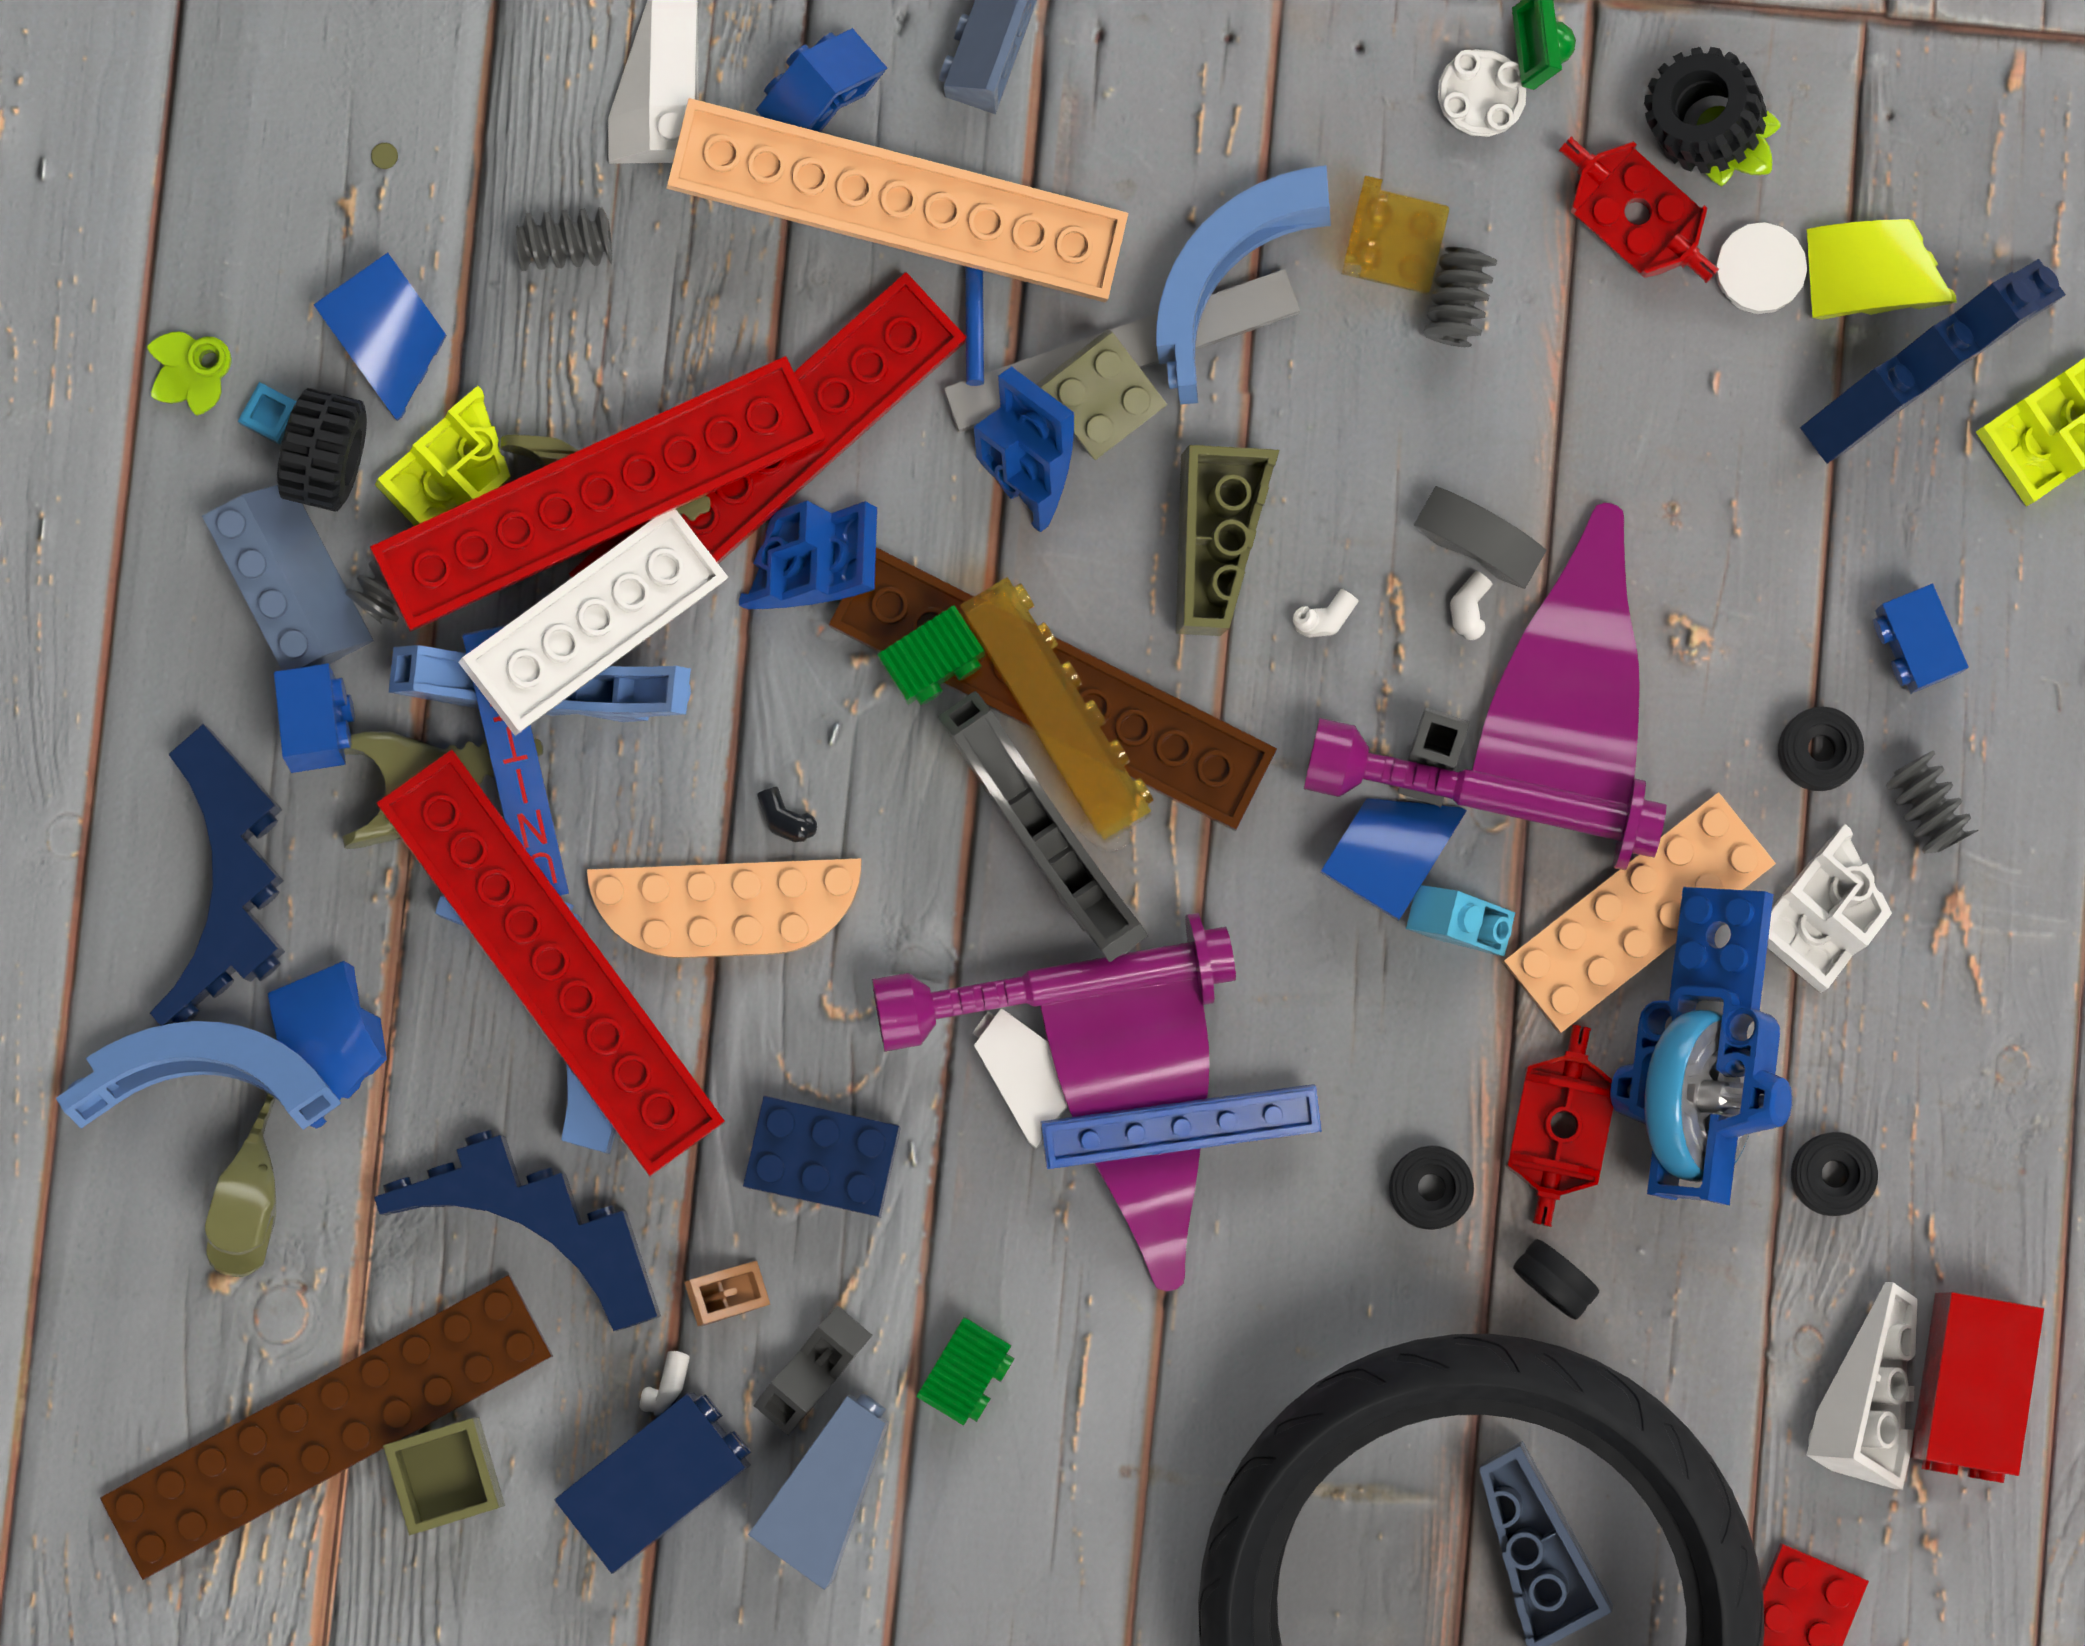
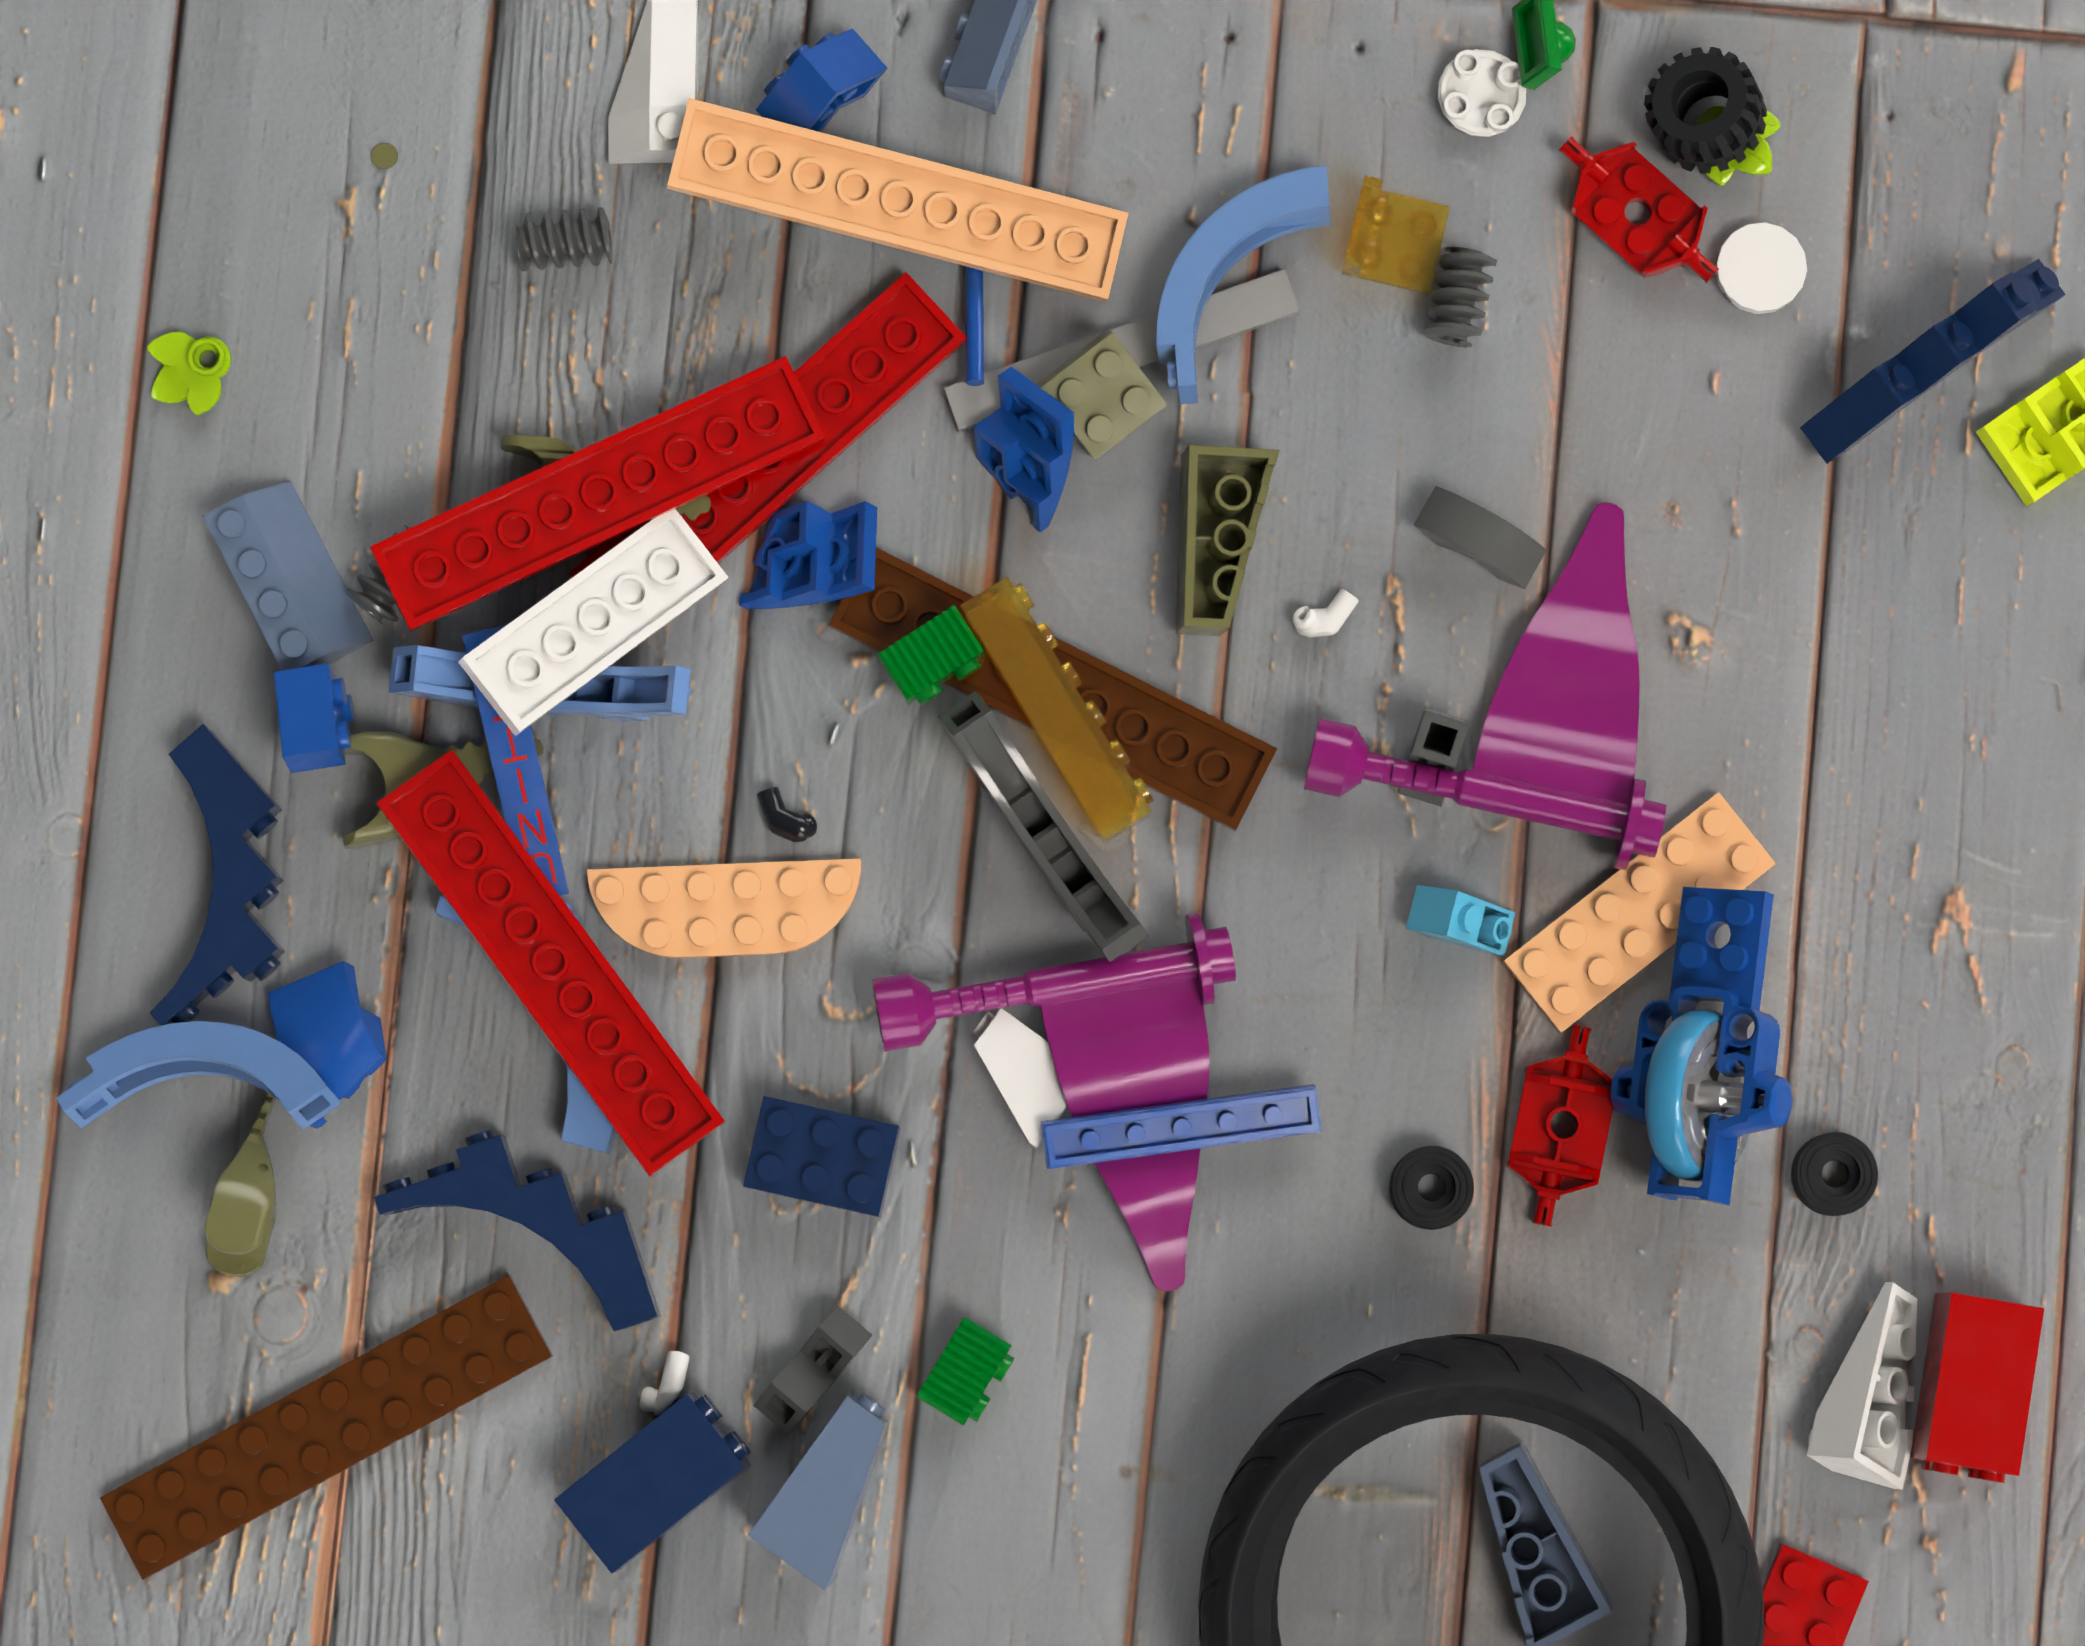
dark azure tile [238,382,296,445] -> none
black tyre [277,388,367,512] -> none
blue slope [313,252,447,421] -> none
neon yellow slope [375,386,511,526] -> none
olive piece [383,1417,505,1536] -> none
medium nougat slope [684,1260,770,1326] -> none
blue slope [1320,798,1467,921] -> none
white arm [1450,570,1493,640] -> none
black tyre [1513,1239,1599,1320] -> none
white slope [1767,824,1892,993] -> none
black tyre [1778,706,1864,791] -> none
neon yellow slope [1807,219,1957,320] -> none
blue brick [1873,583,1969,694] -> none
dark grey piece [1886,750,1979,854] -> none

